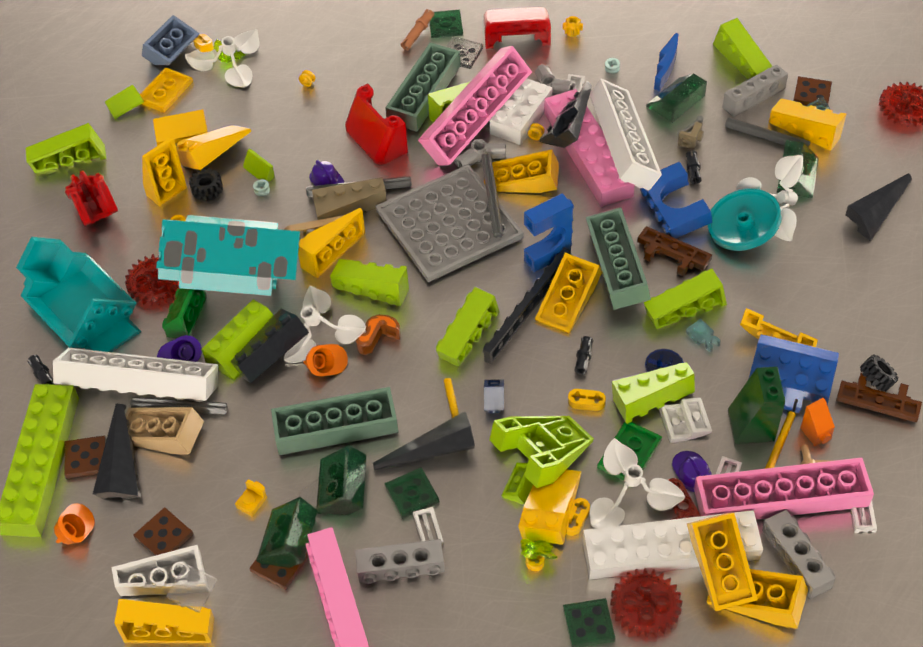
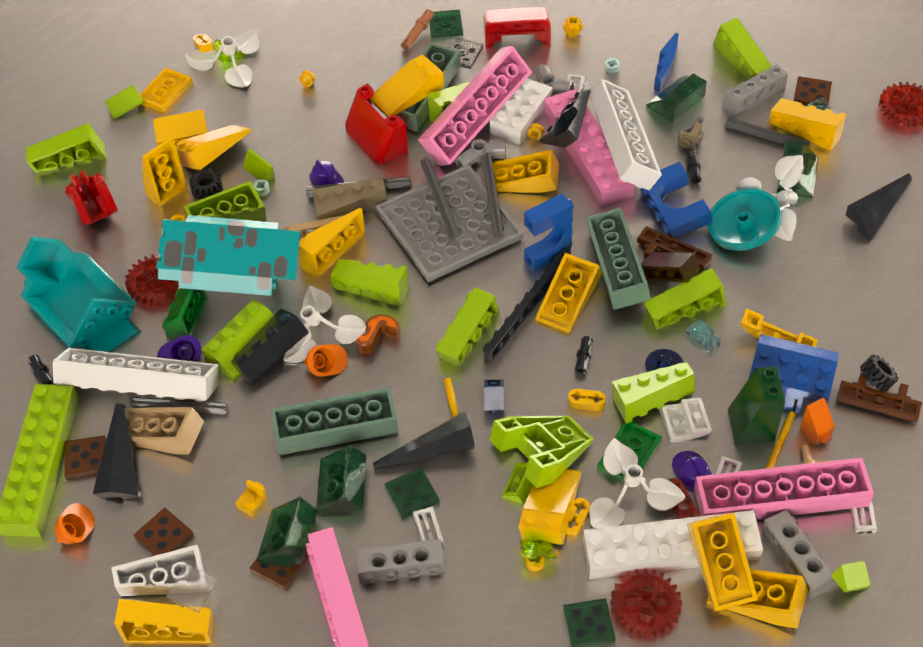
sand blue slope [142,15,199,65] -> none
none -> lime wedge [183,181,266,221]
none -> yellow slope [369,54,444,117]
none -> dark grey axle [420,157,459,239]
none -> dark brown brick [641,252,701,283]
none -> lime slope [831,561,871,593]

